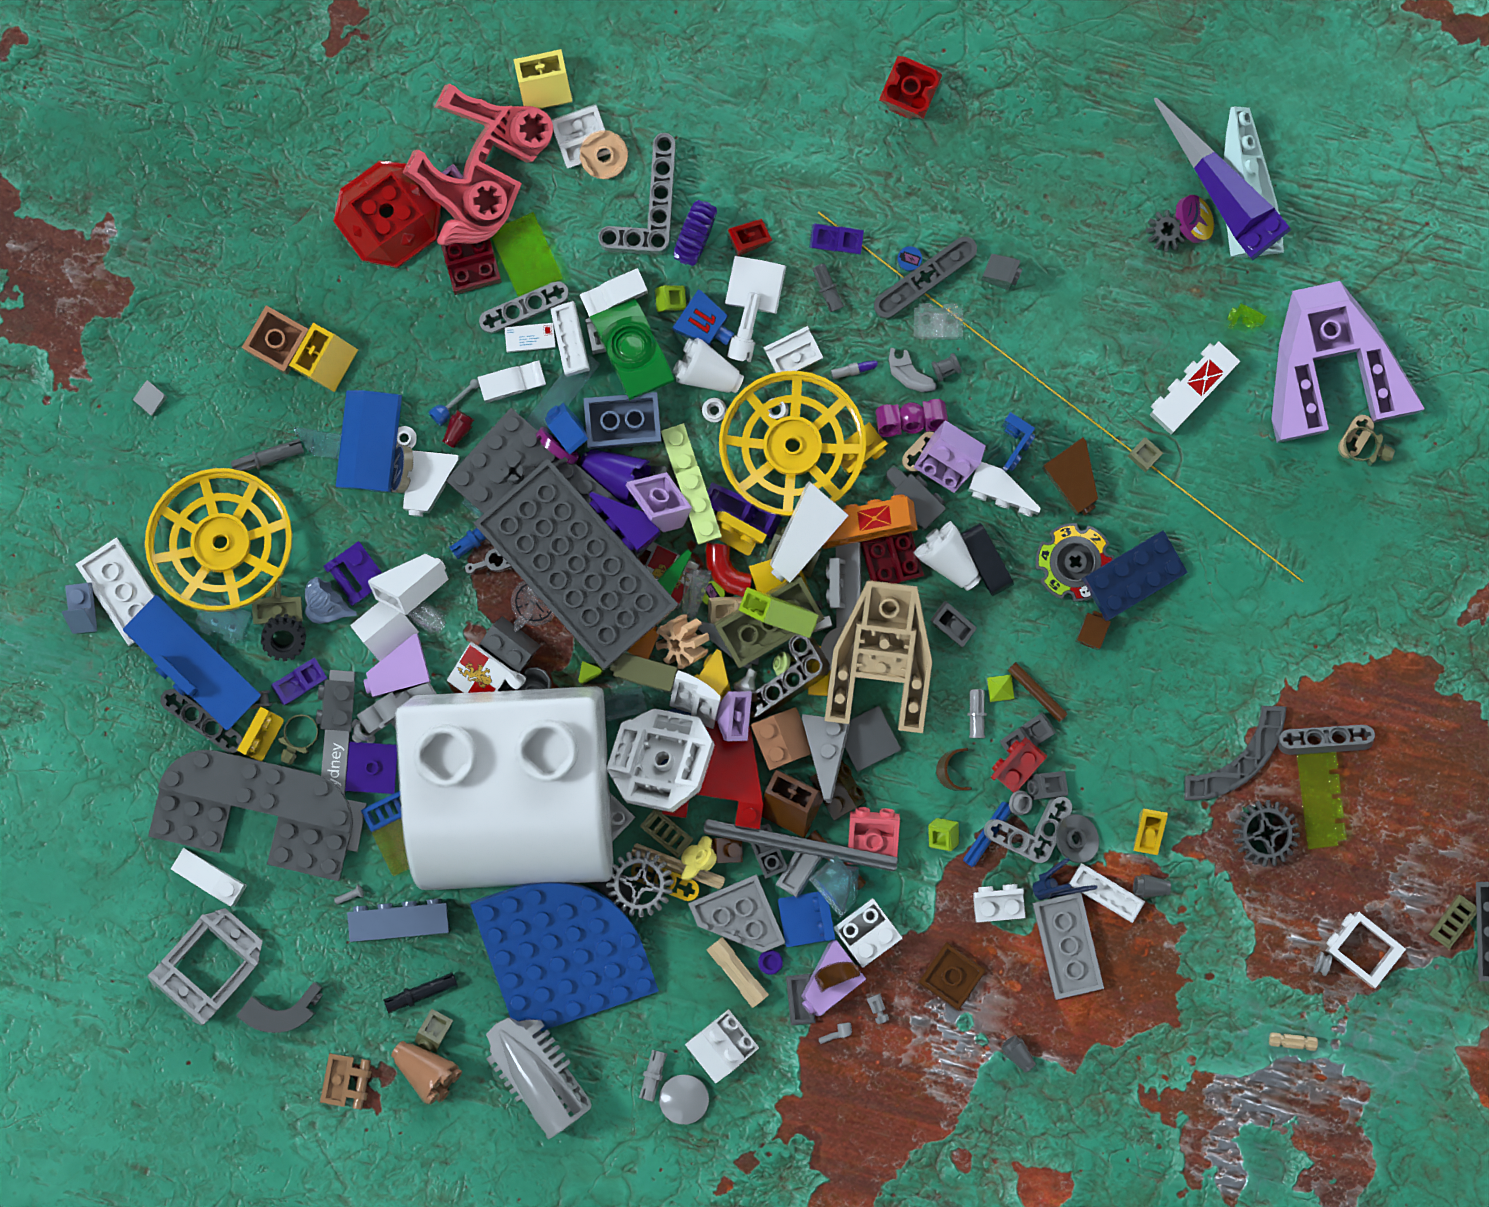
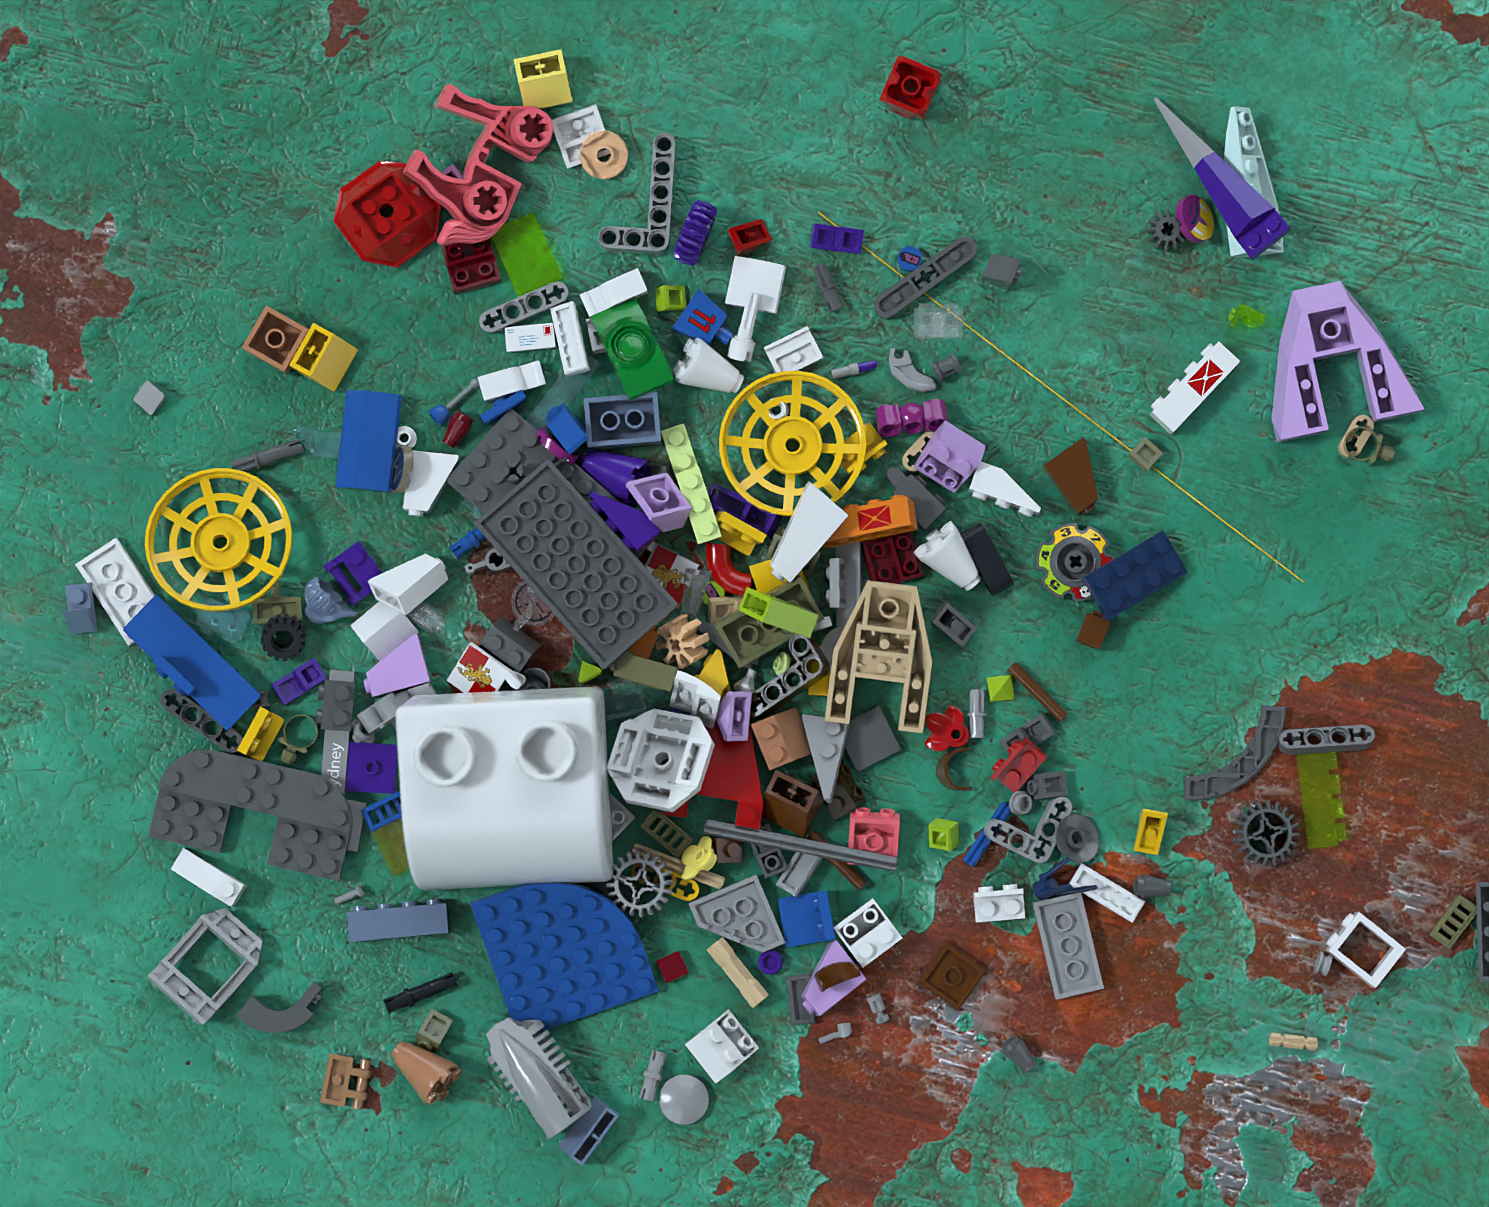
green slope [657,550,692,596] -> none
white plate [702,398,726,423] -> none
clear light blue slope [809,855,859,917] -> none
blue bracket [1002,412,1036,472] -> none
none -> blue plate [480,390,527,426]
none -> sand blue piece [558,1096,620,1166]
none -> dark red tile [656,950,689,983]
none -> red plate [925,705,969,752]

